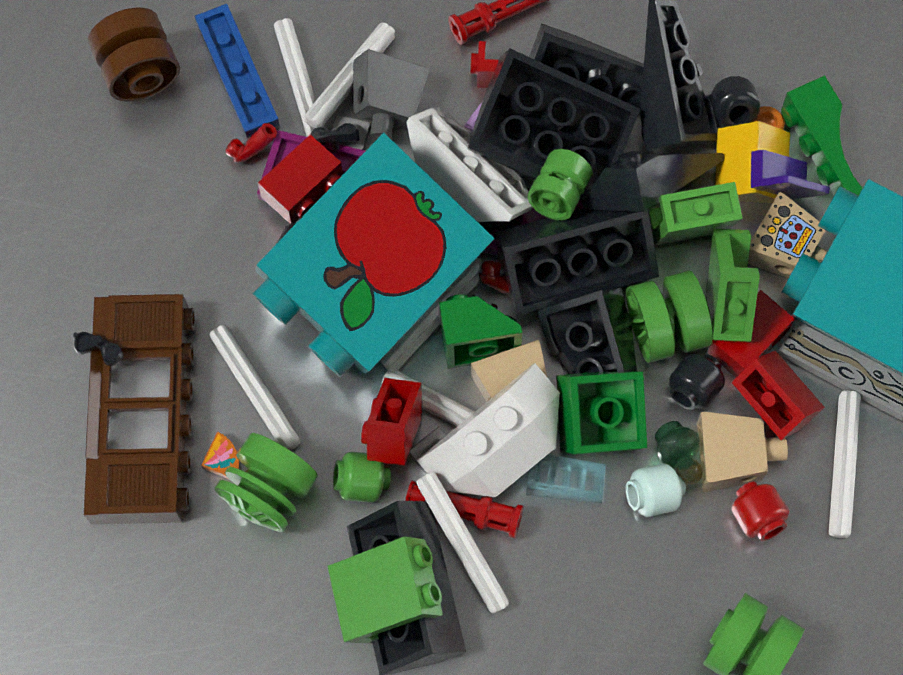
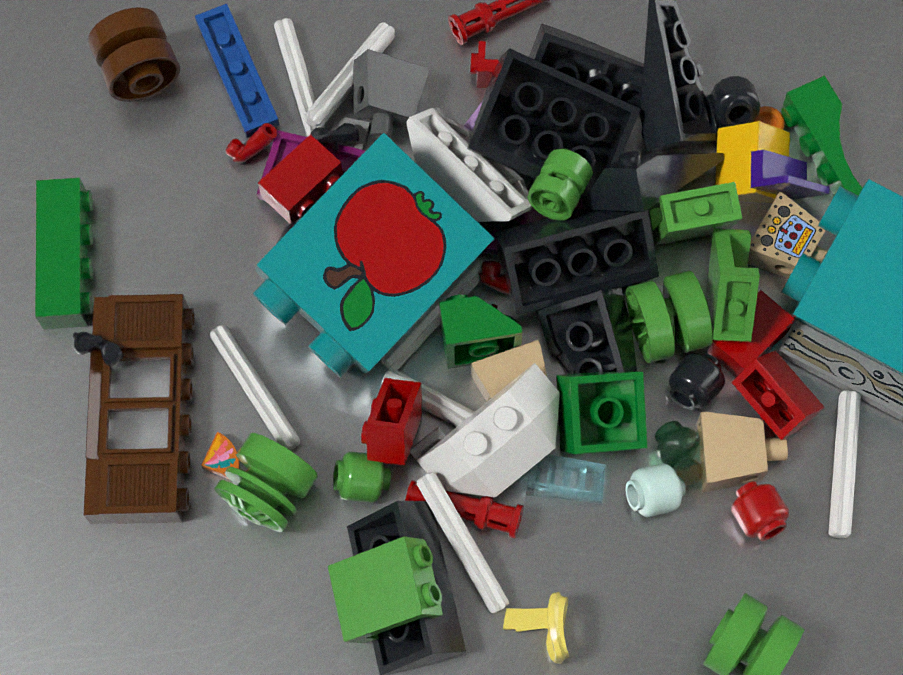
none -> green brick [35,178,93,330]
none -> light yellow piece [503,592,570,664]

